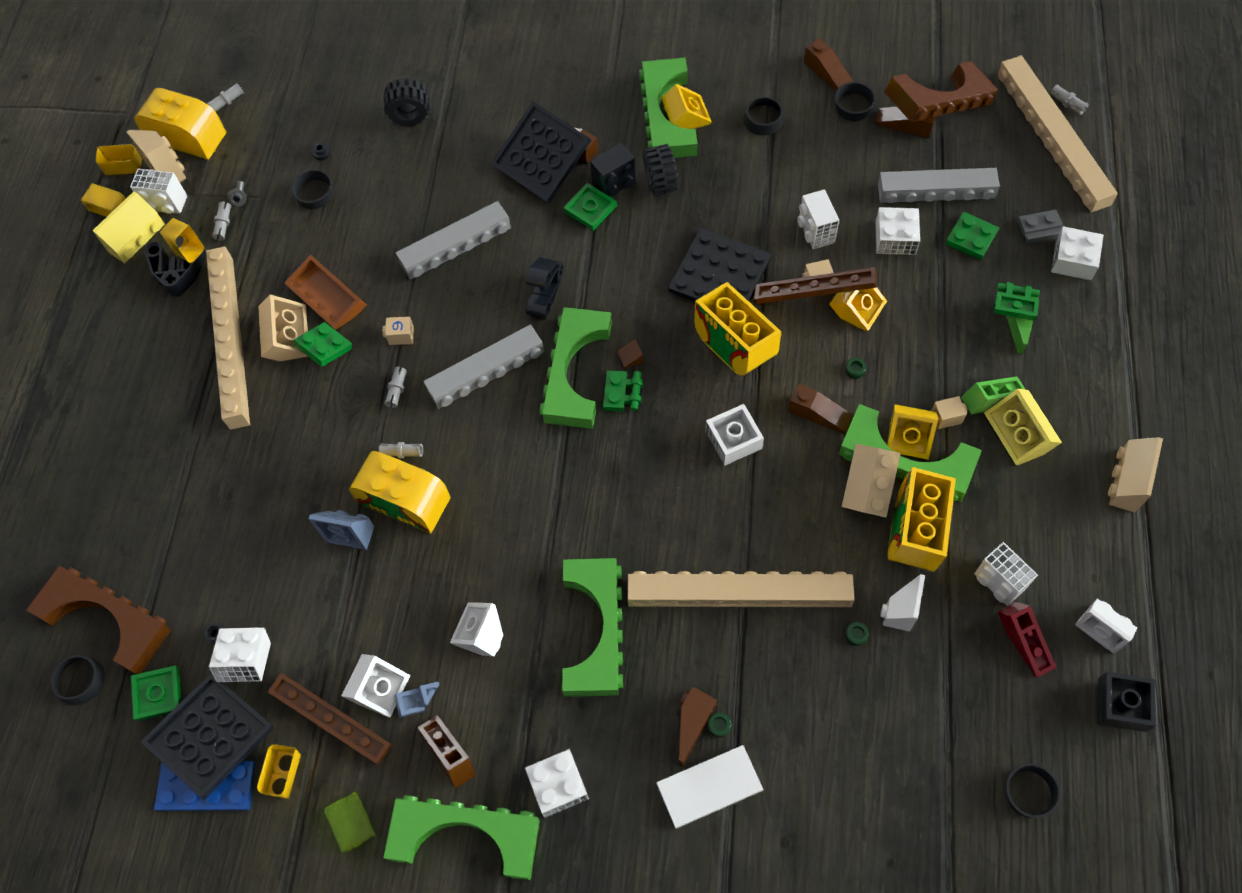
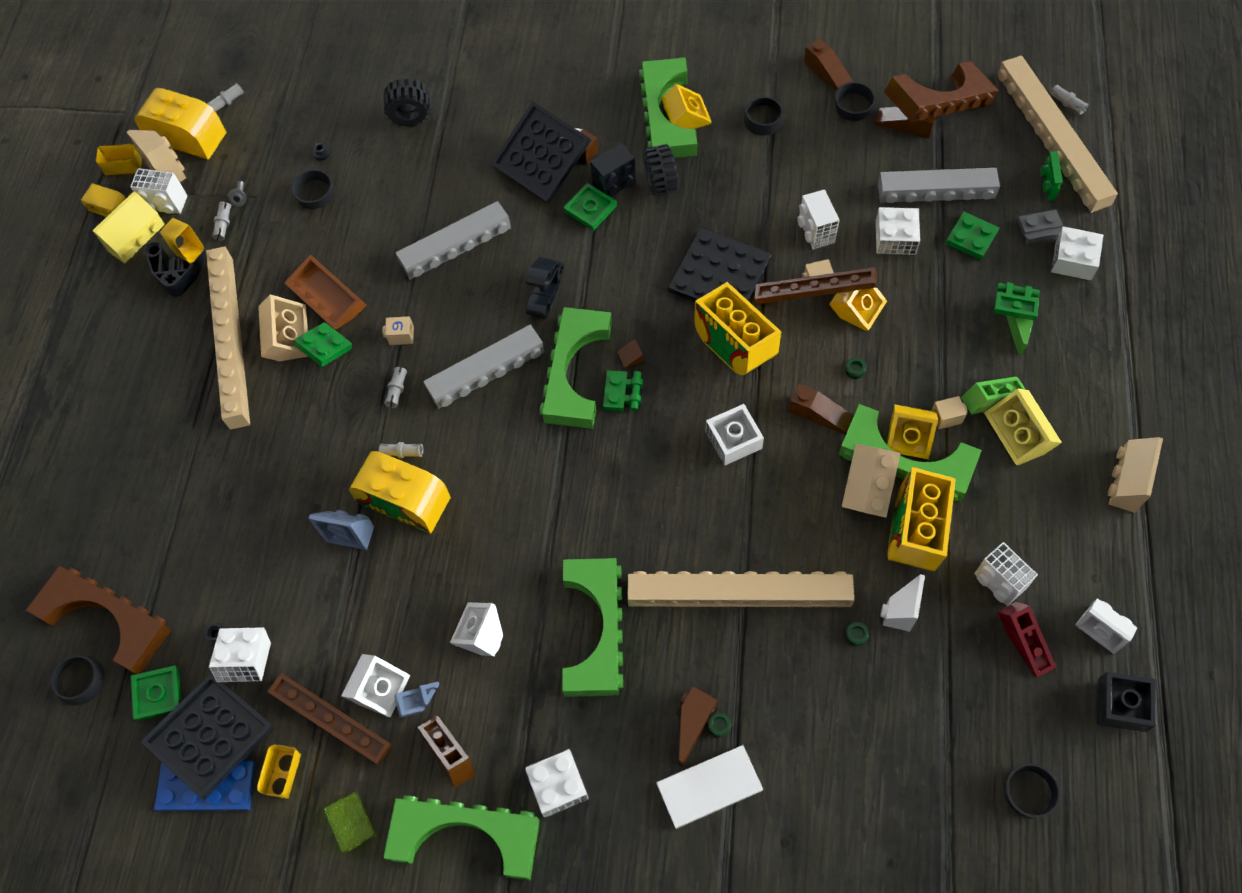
none -> green plate [1041,151,1063,200]

